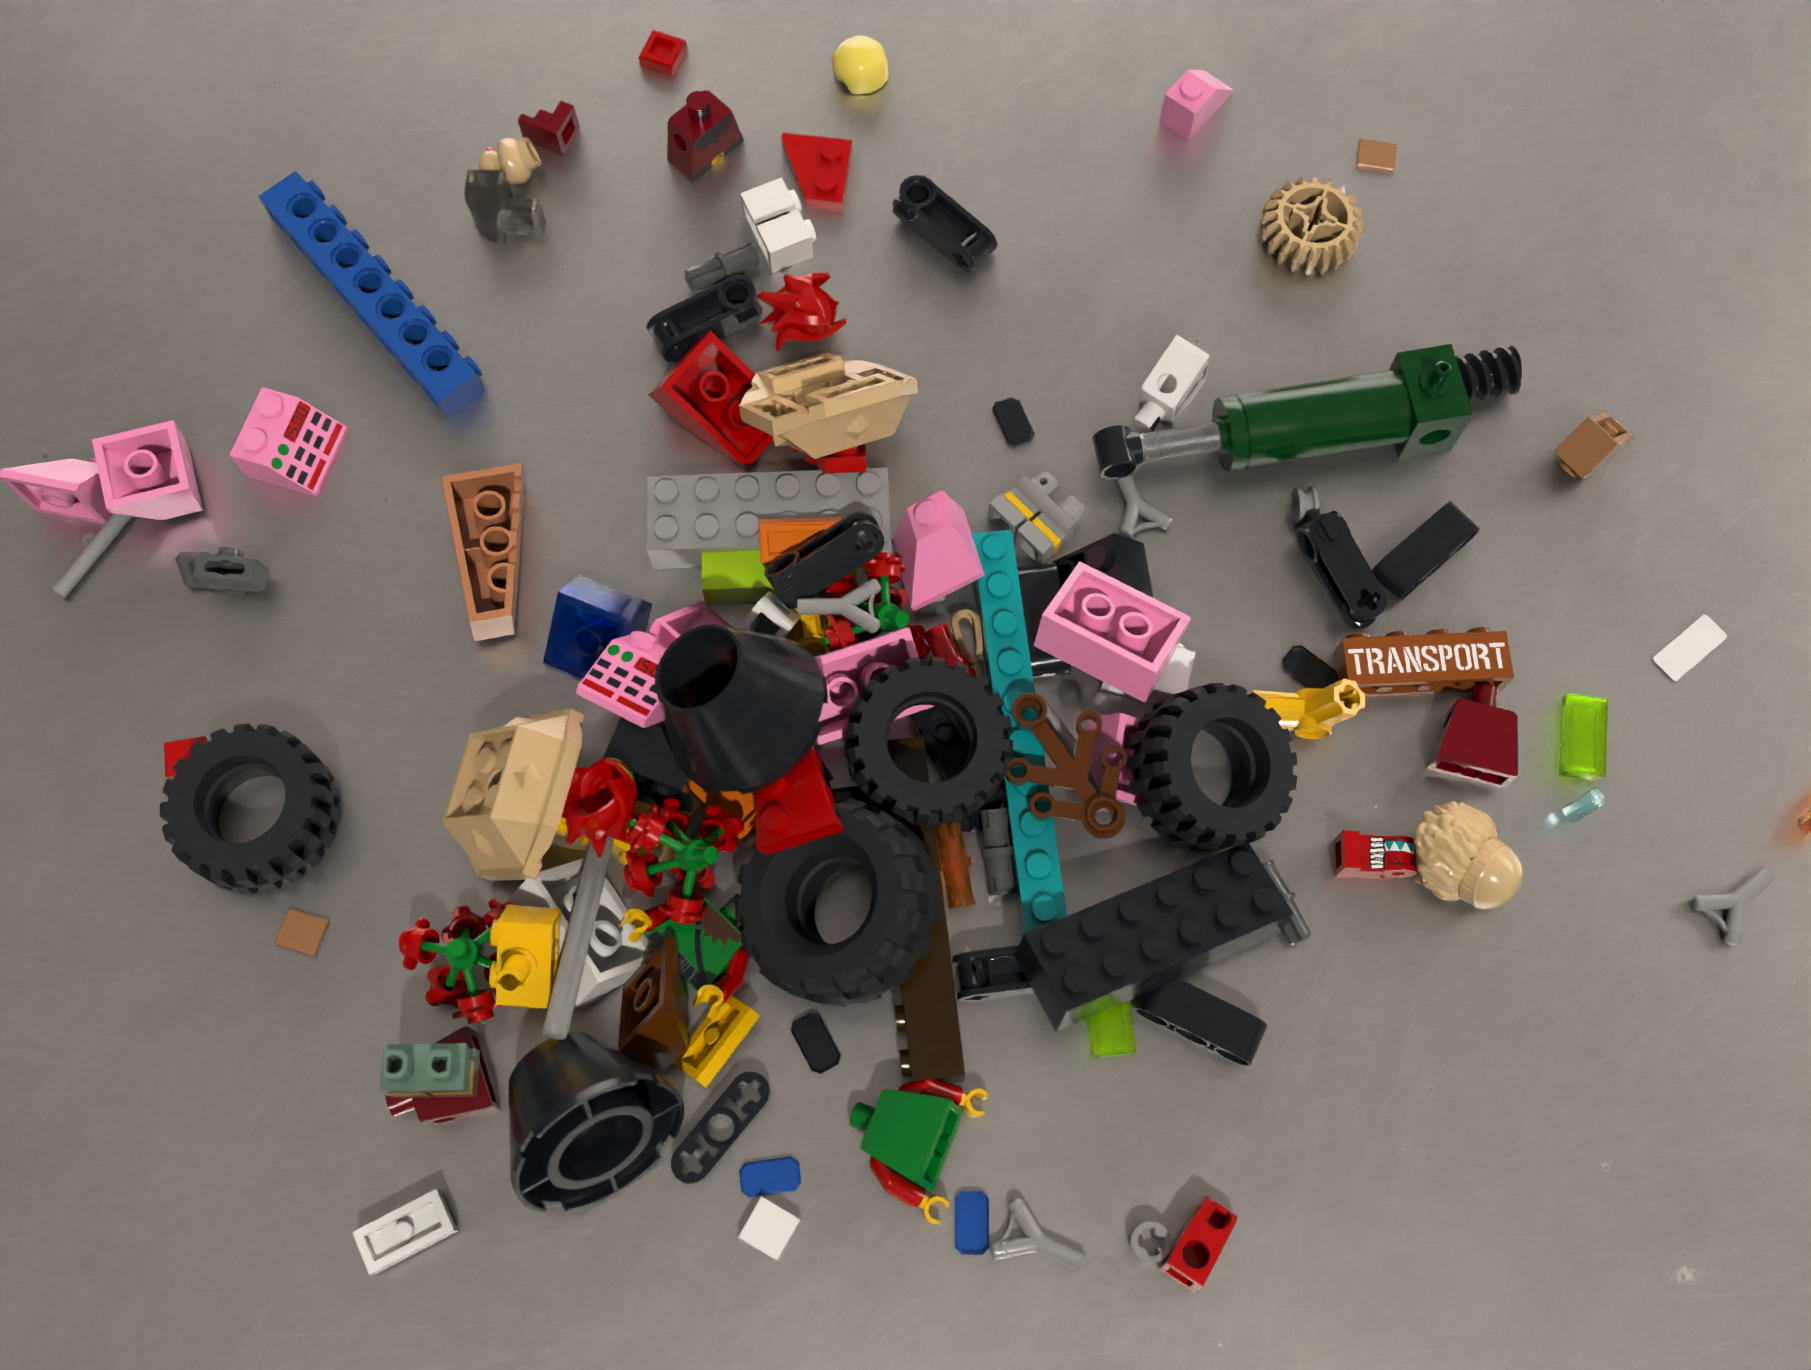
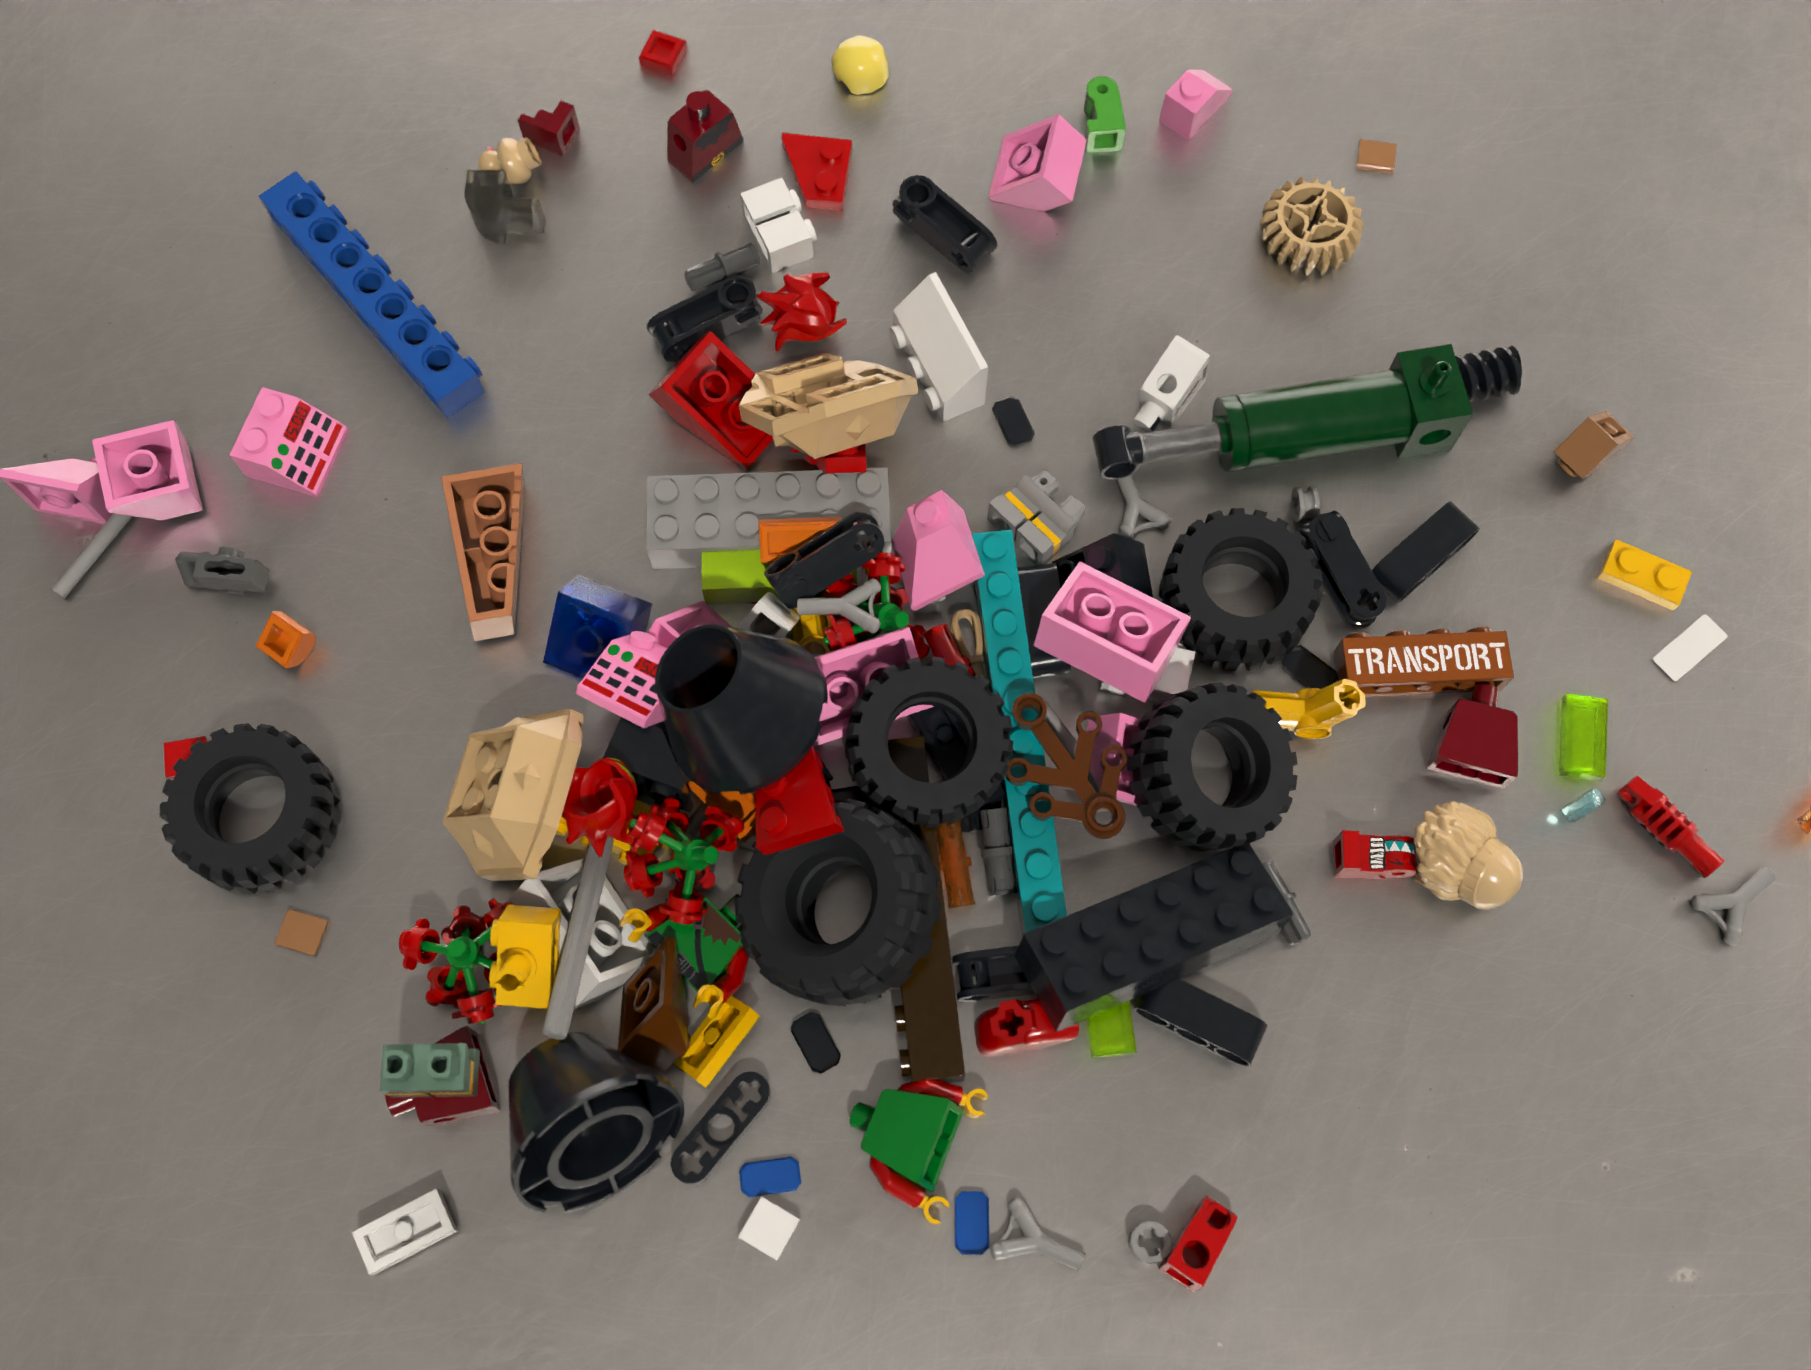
none -> orange brick [255,611,316,668]
none -> white slope [890,272,988,422]
none -> red piece [974,999,1079,1057]
none -> bright pink slope [988,114,1087,212]
none -> bright green leg [1084,76,1126,153]
none -> black tyre [1159,508,1323,671]
none -> yellow plate [1597,539,1692,611]
none -> red hinge [1617,776,1725,879]

